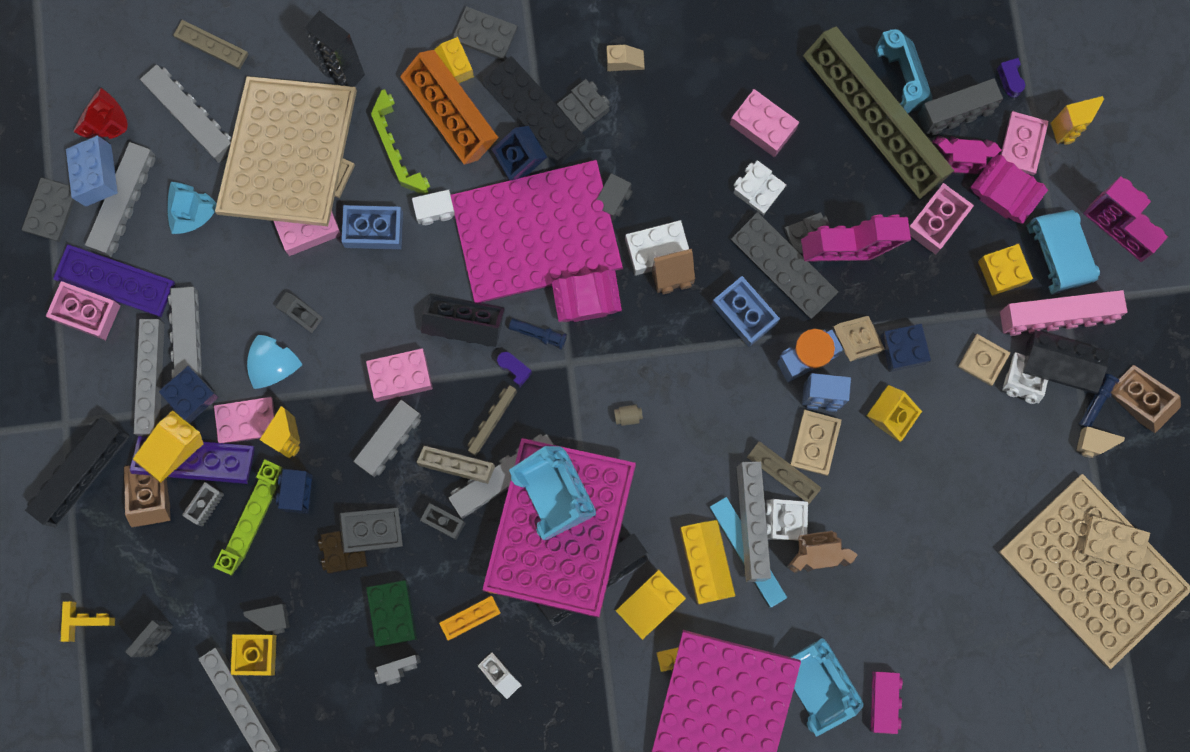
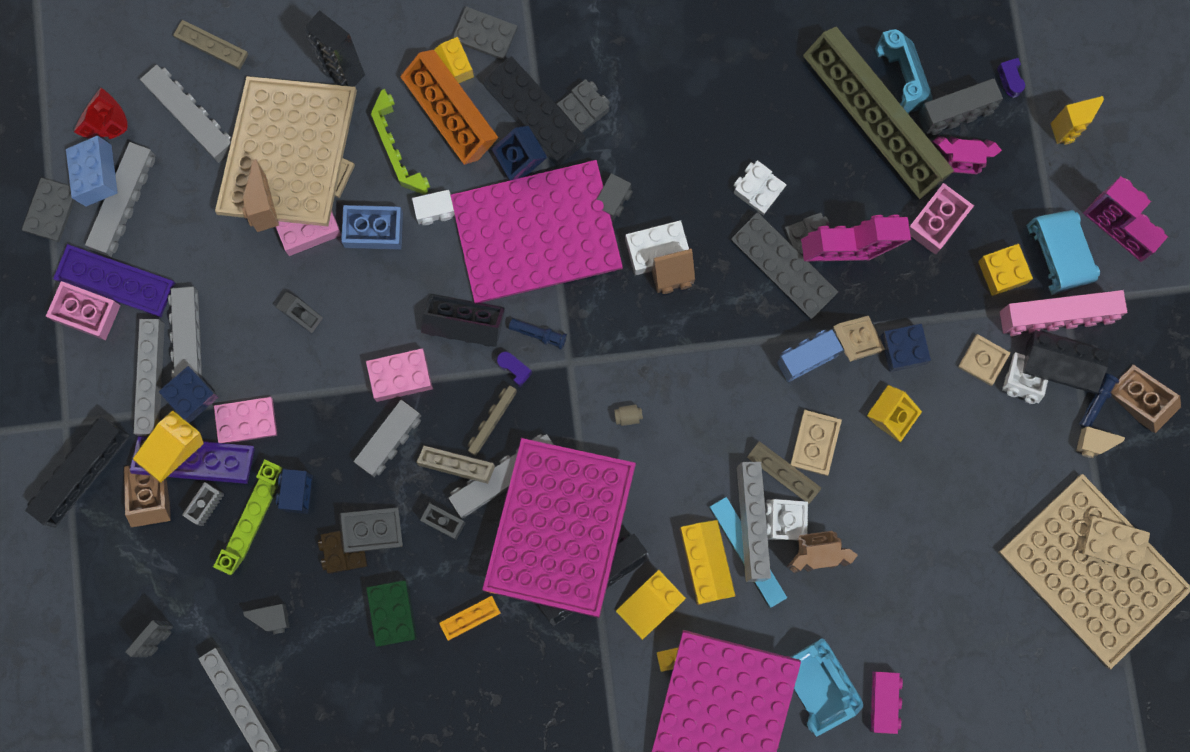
yellow bracket [61,602,115,642] -> none
medium azure brick [168,182,217,234] -> none
yellow slope [231,635,277,675] -> none
medium azure brick [247,335,303,389] -> none
yellow slope [260,406,300,459] -> none
light grey plate [375,655,421,685] -> none
white slope [478,652,522,699] -> none
medium azure windscreen [509,446,596,540] -> none
dark pink slope [552,270,622,322] -> none
tan slope [606,45,644,71] -> none
medium blue brick [711,276,780,347] -> none
bright pink brick [730,89,799,157] -> none
orange tile [795,329,835,368] -> none
medium blue brick [802,373,851,412] -> none
dark pink slope [970,154,1048,224] -> none
bright pink plate [1000,111,1049,175] -> none
none -> medium nougat slope [242,159,279,232]

